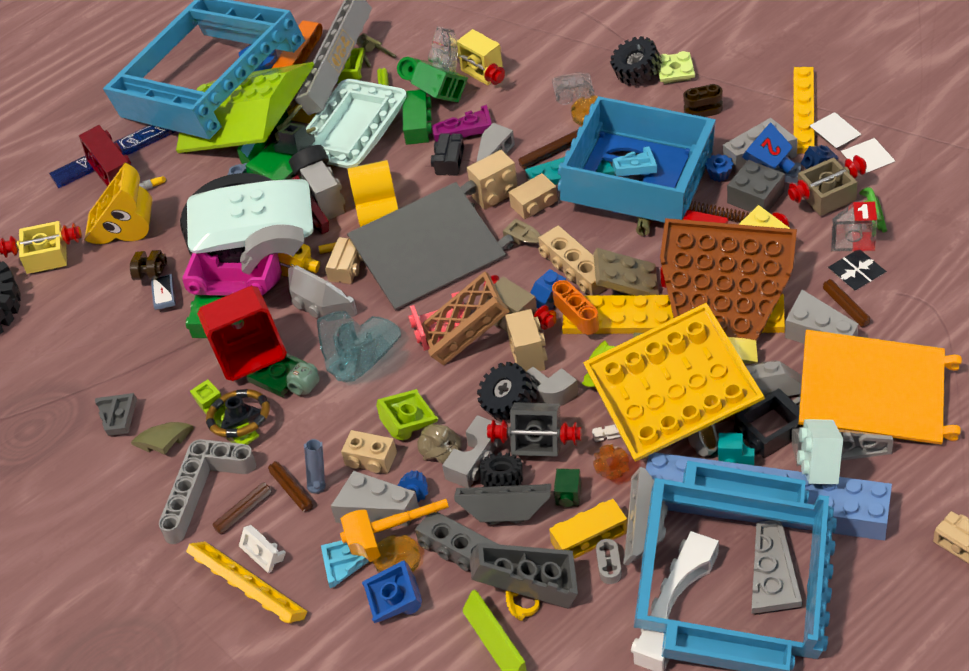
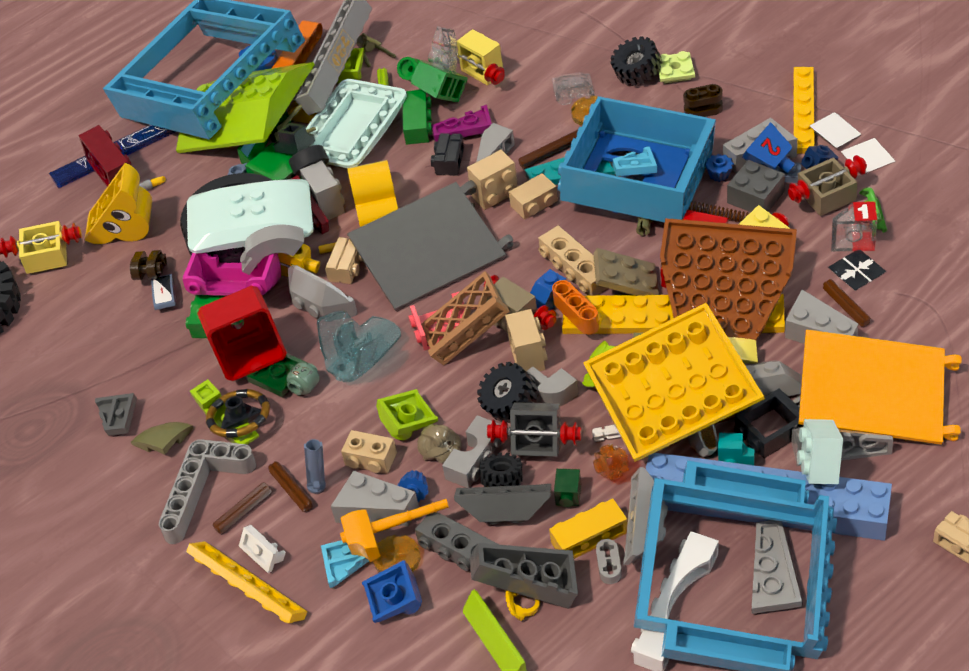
dark tan plate [503,219,541,245] -> none

